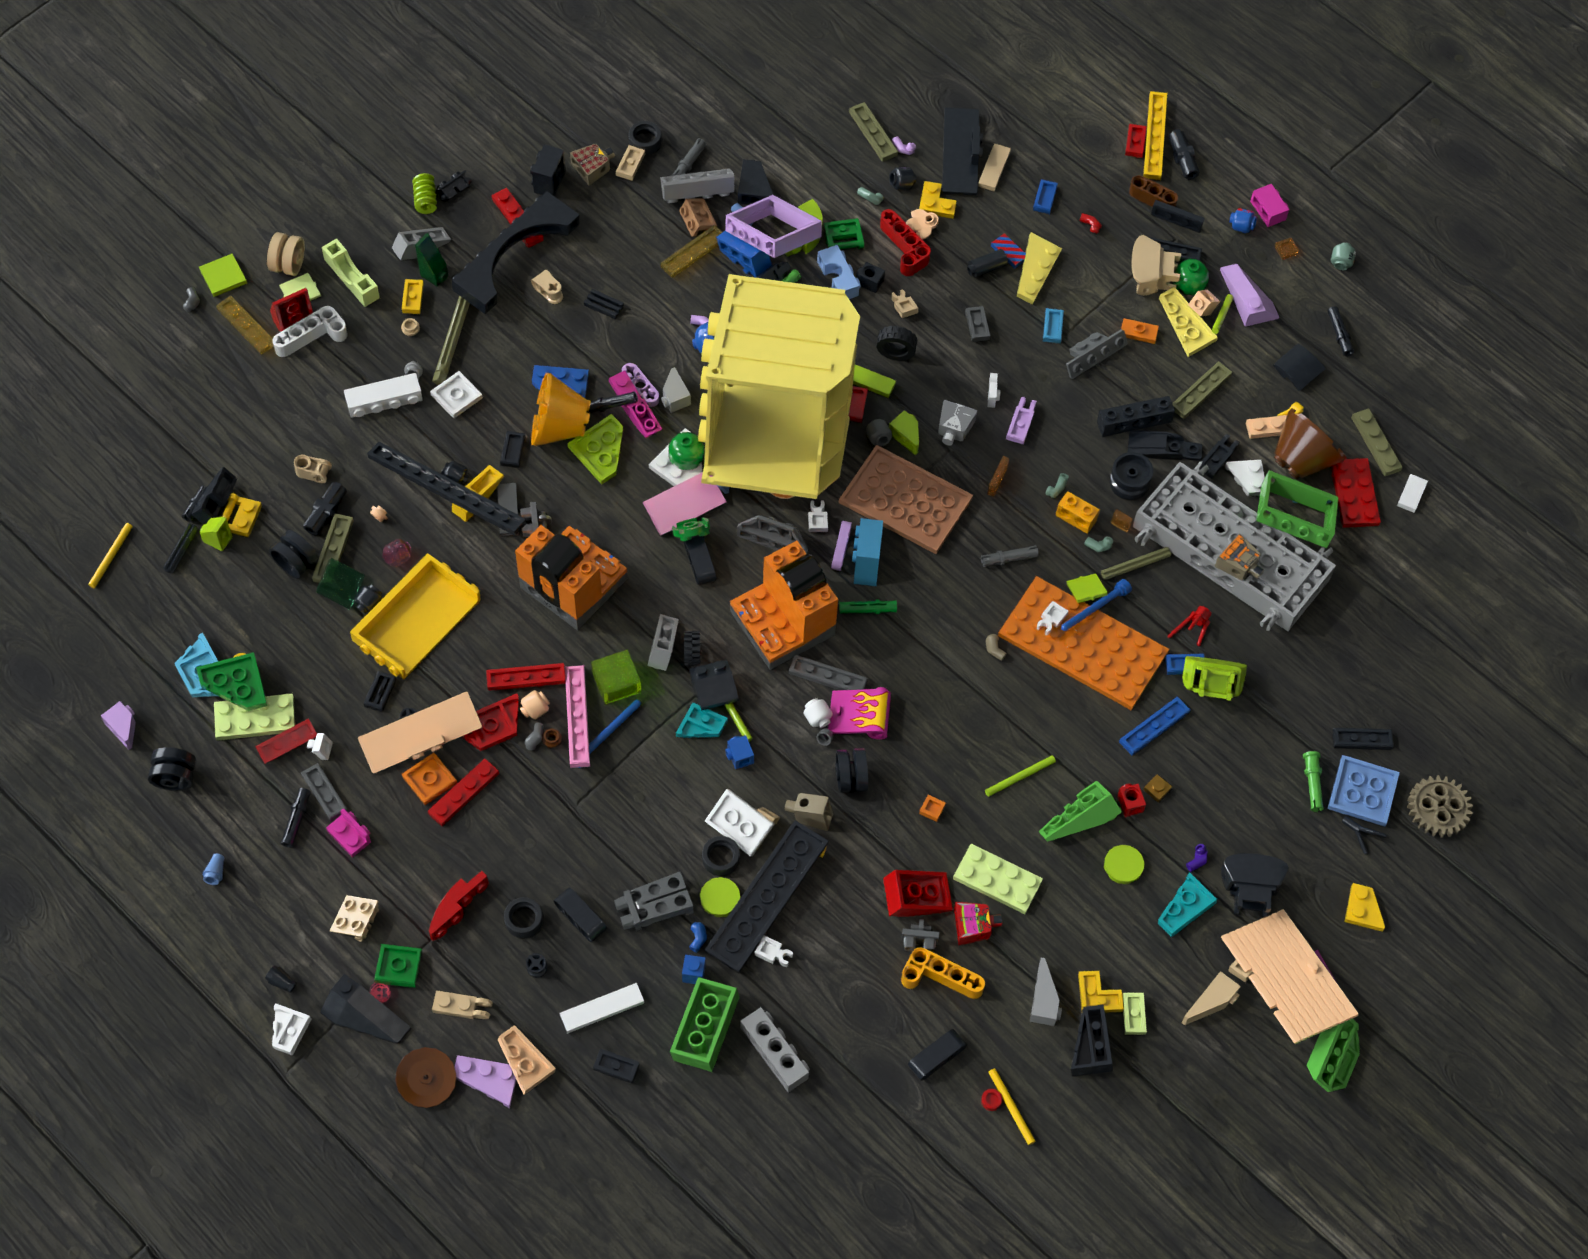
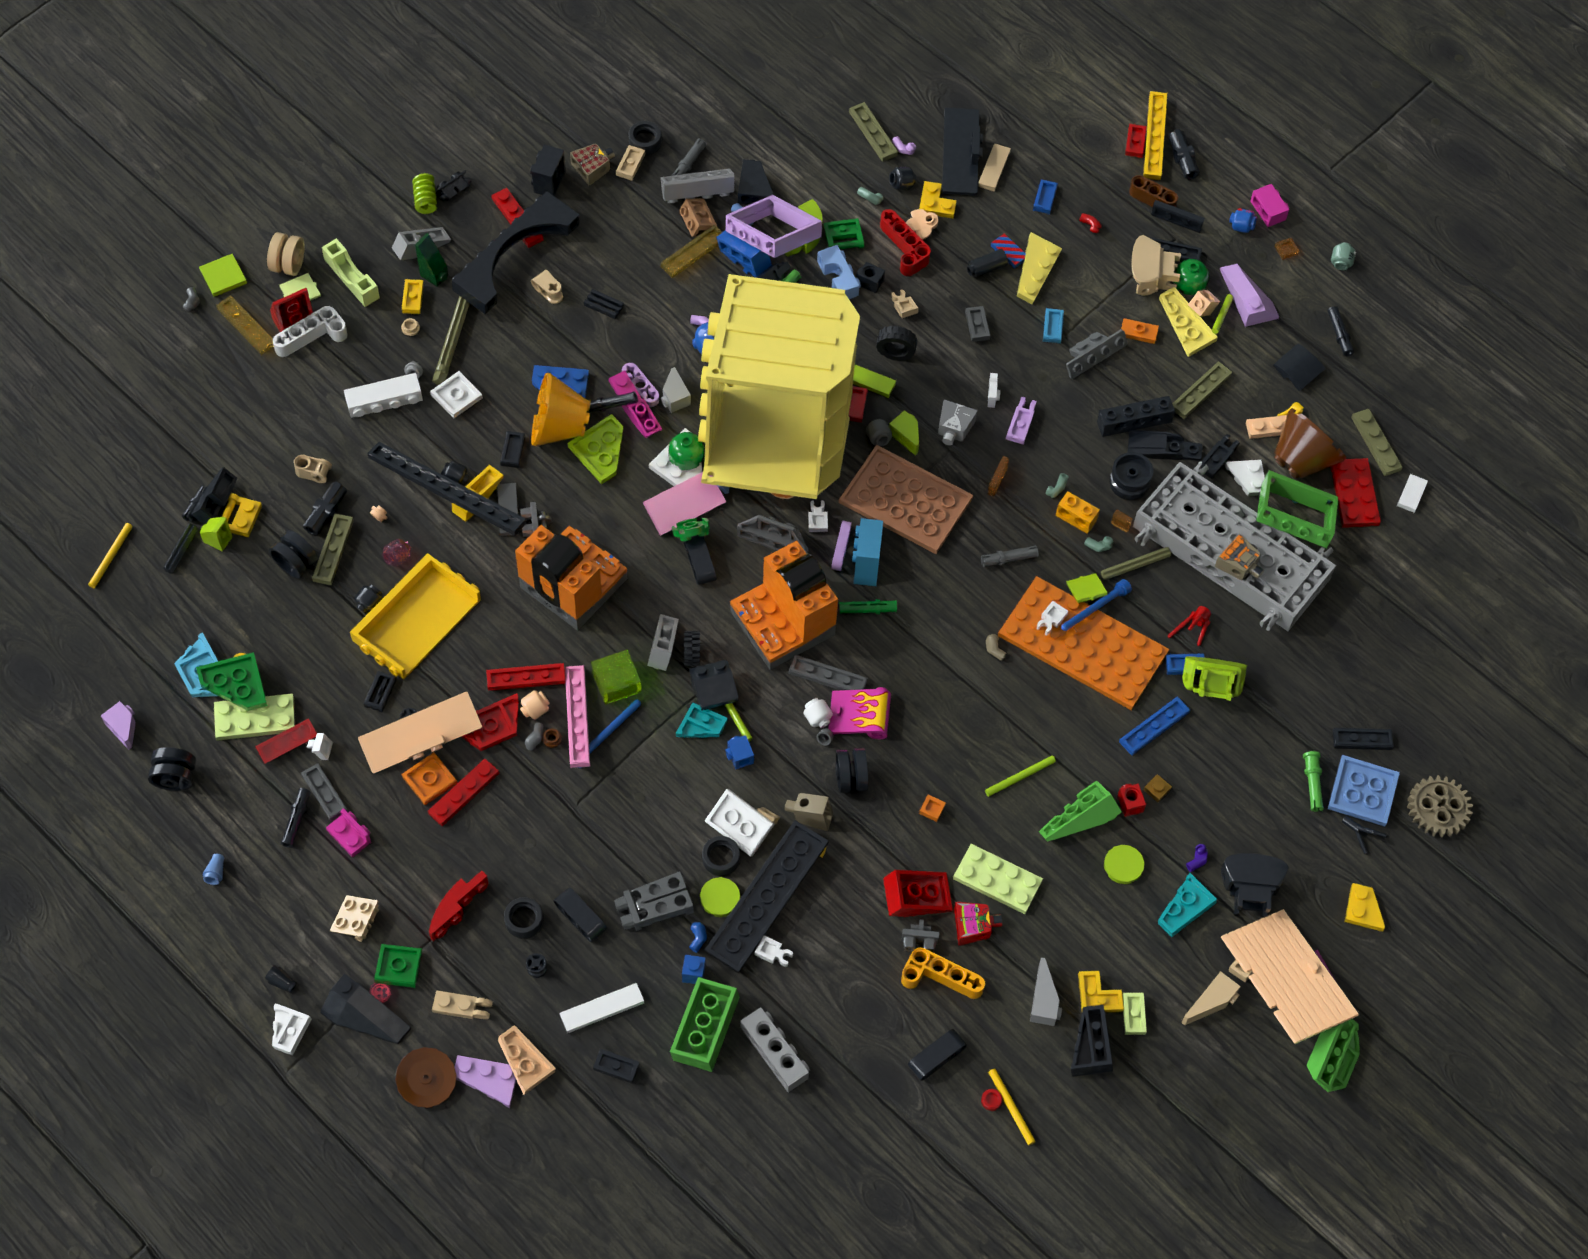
clear green plate [316,558,365,609] -> none

